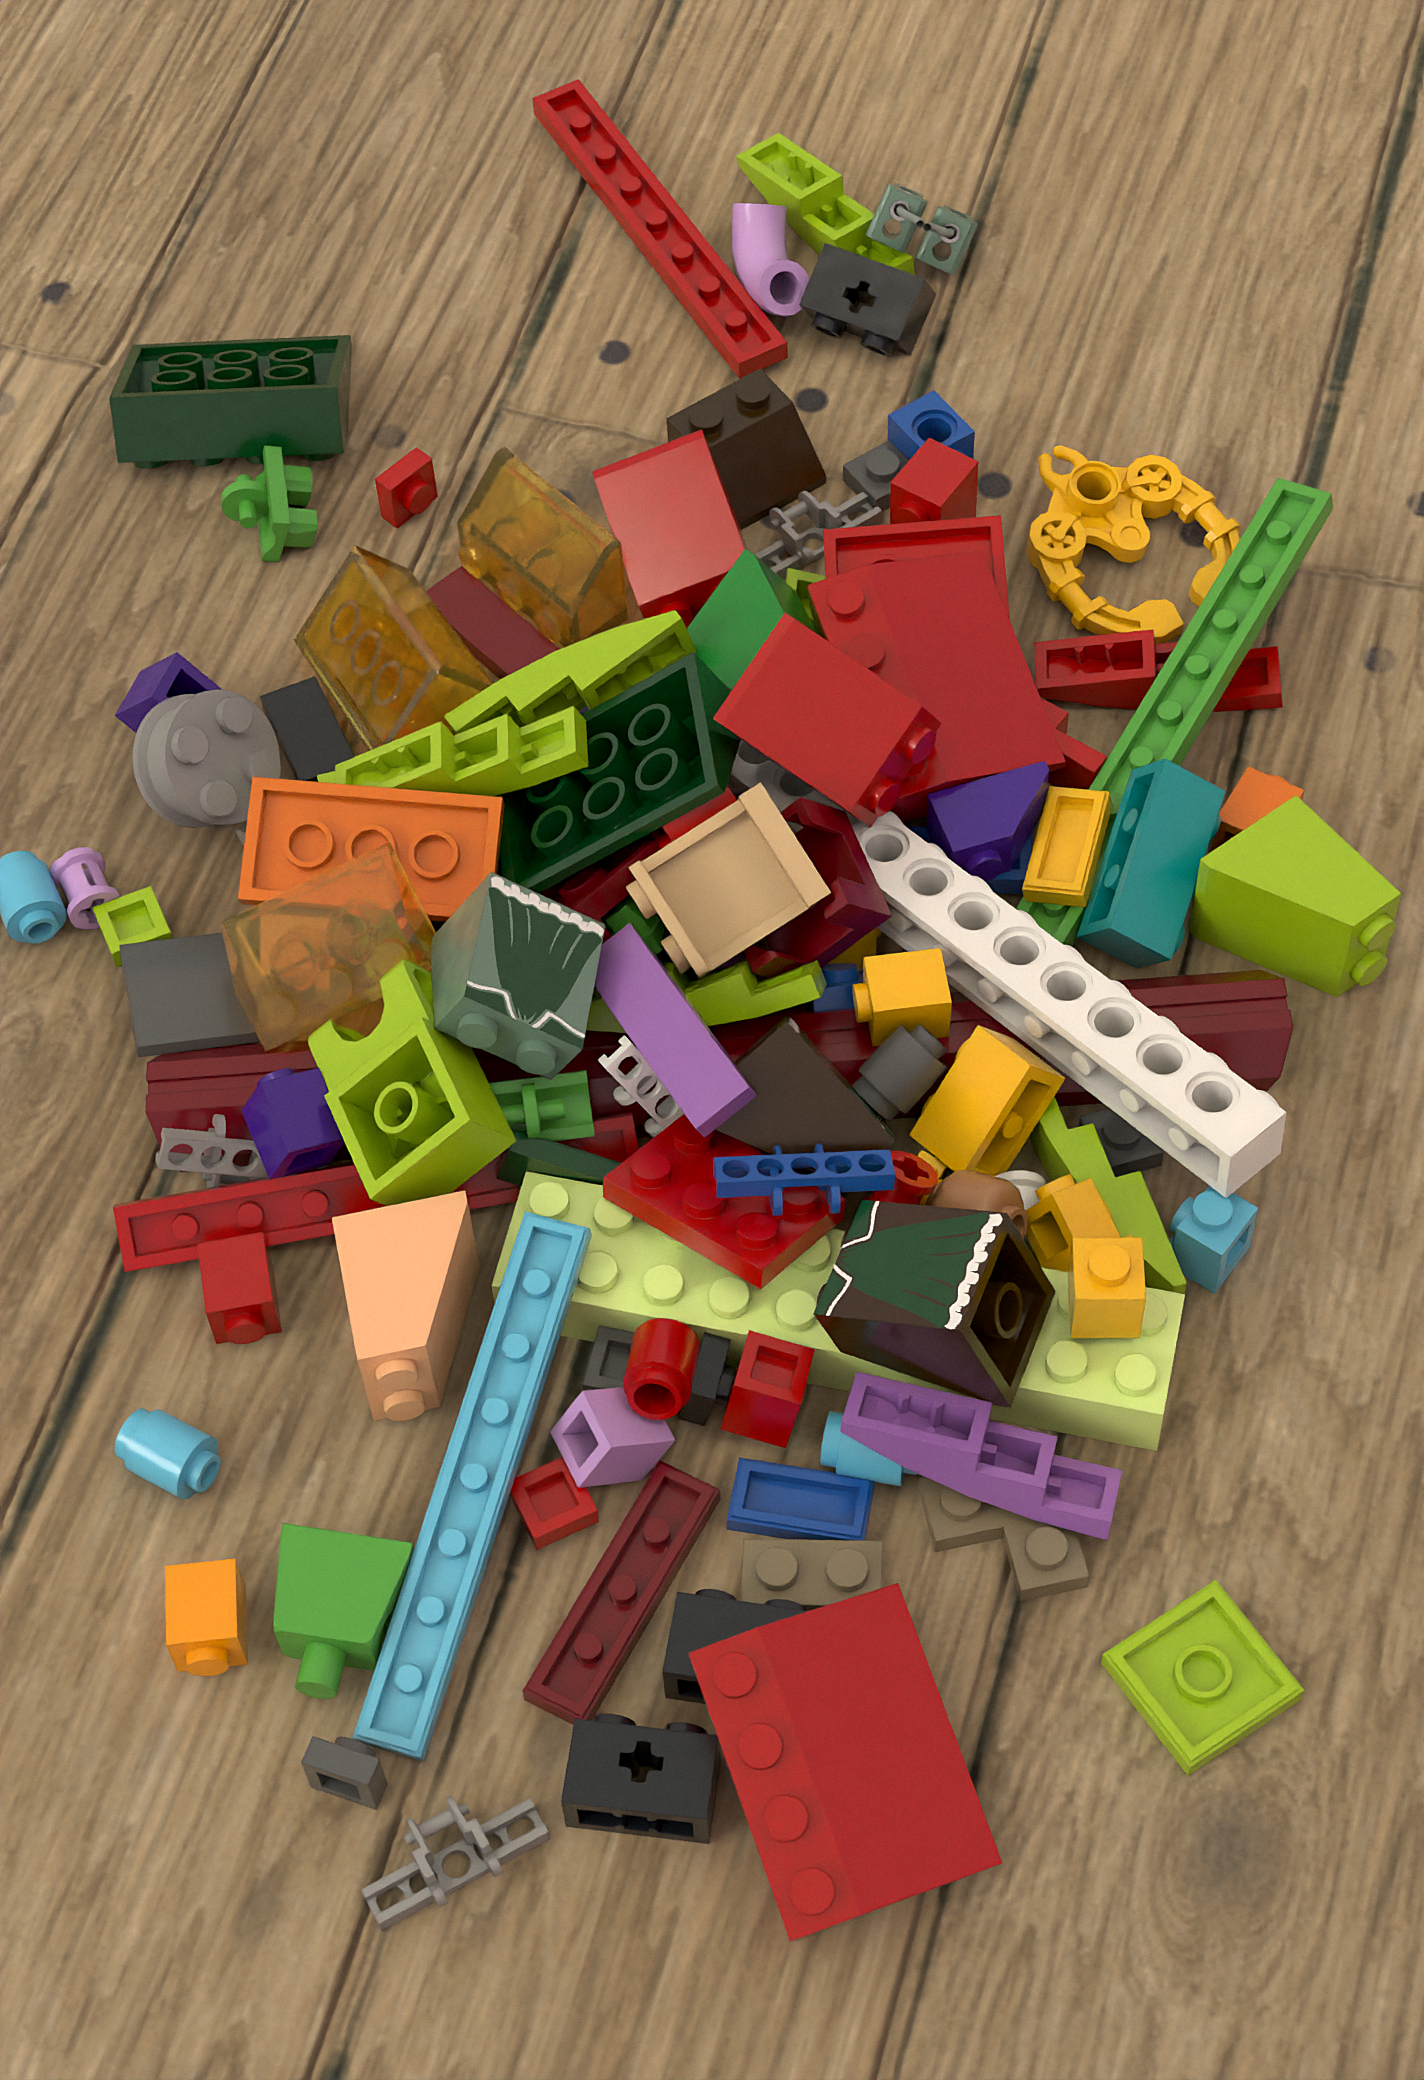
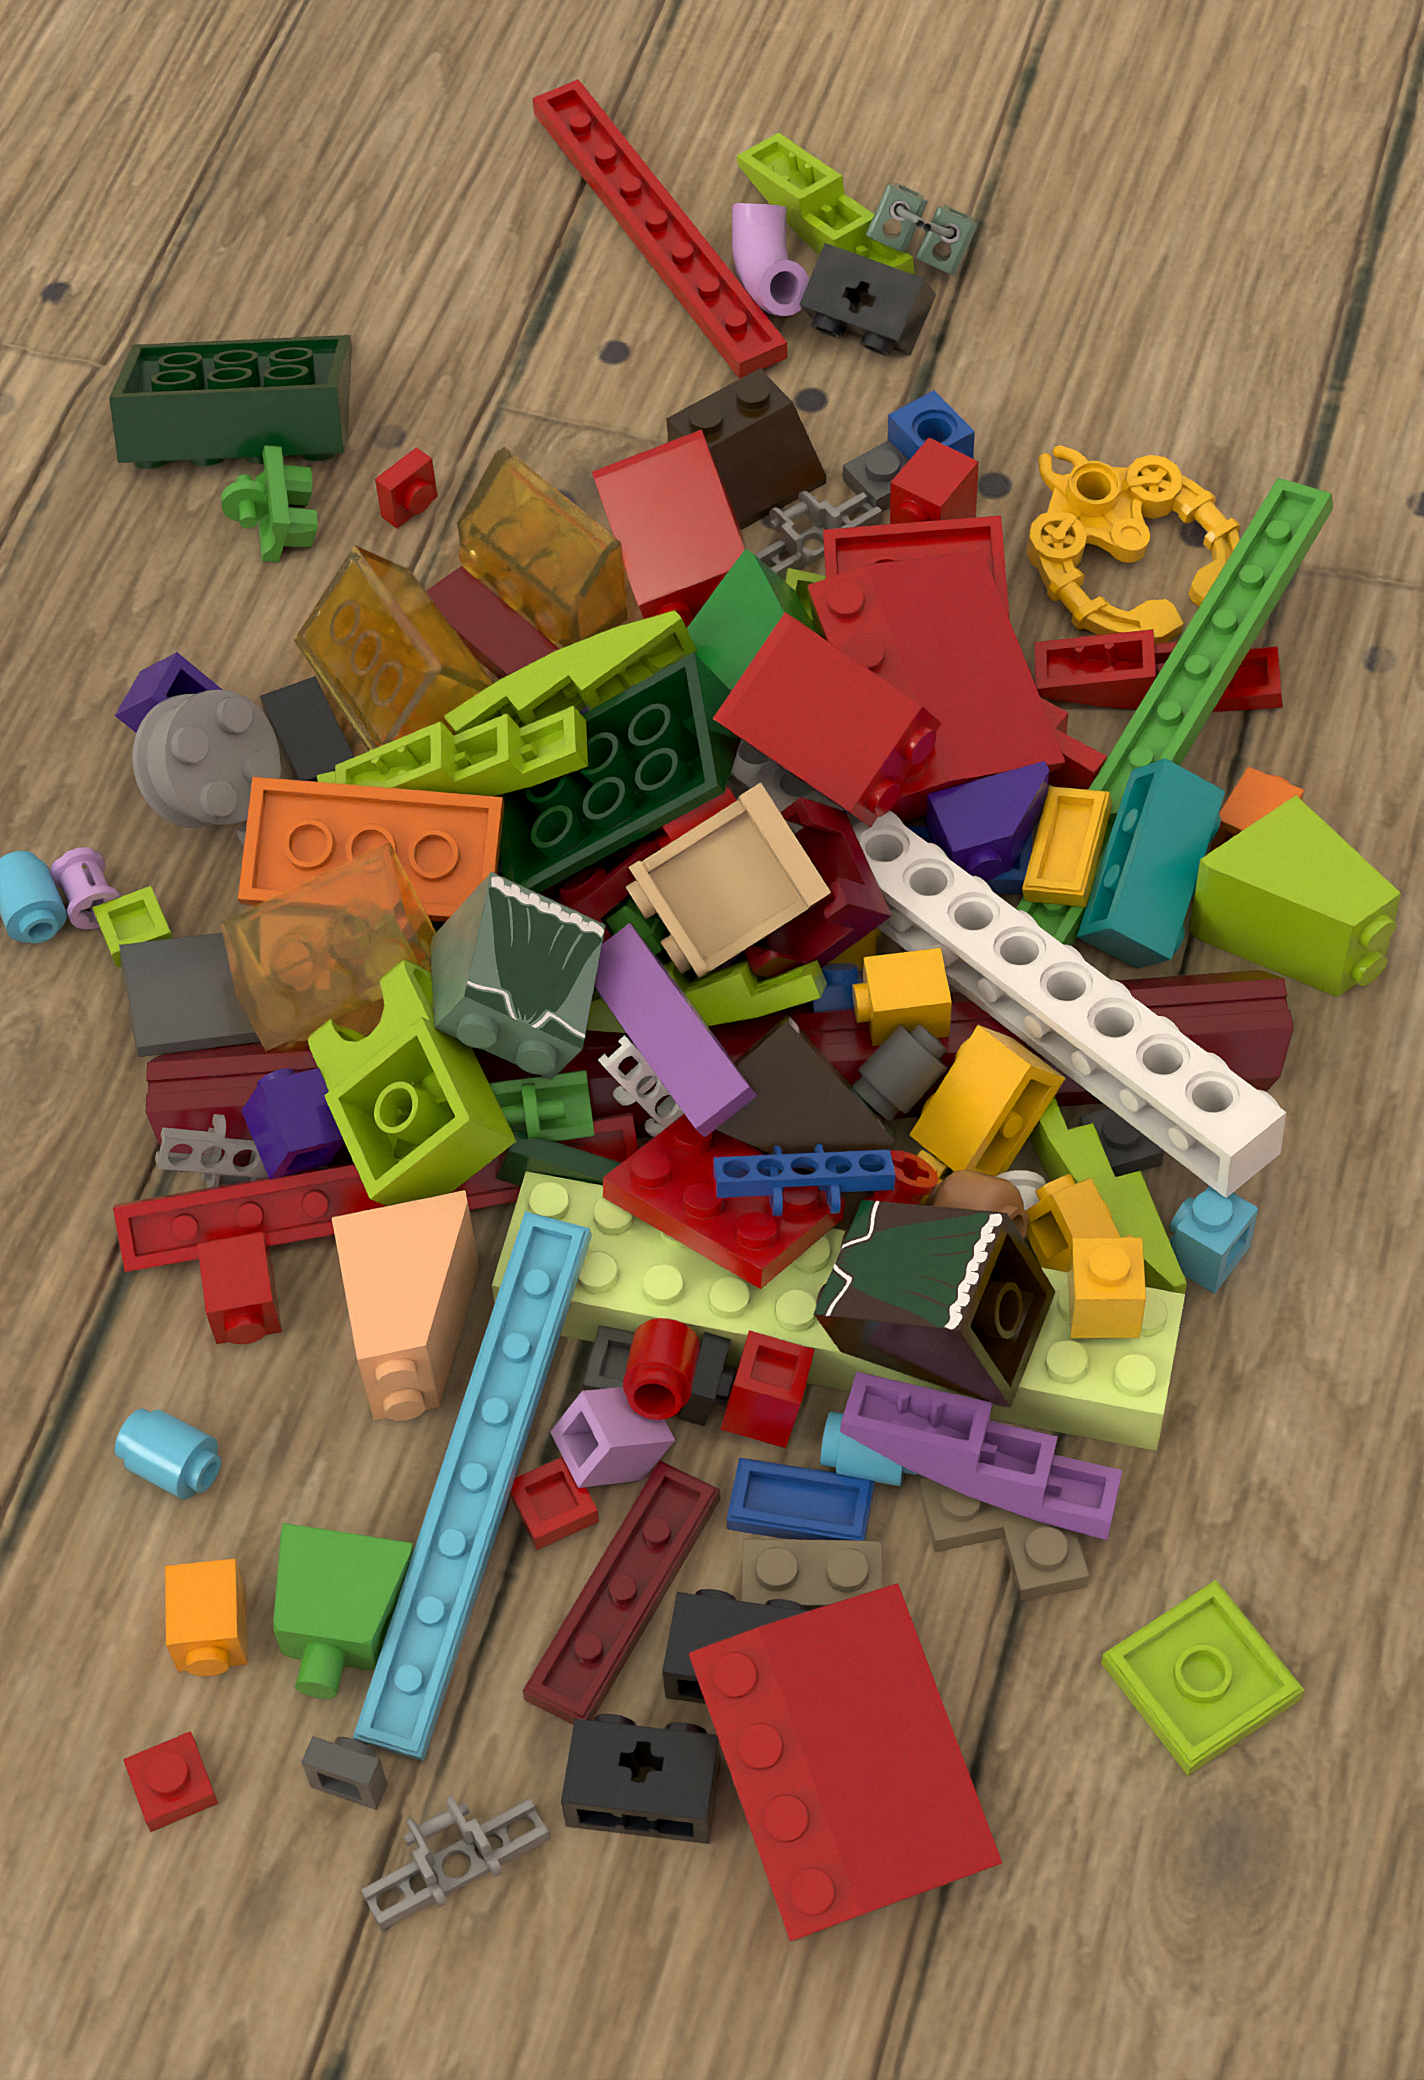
none -> red plate [123,1731,219,1832]

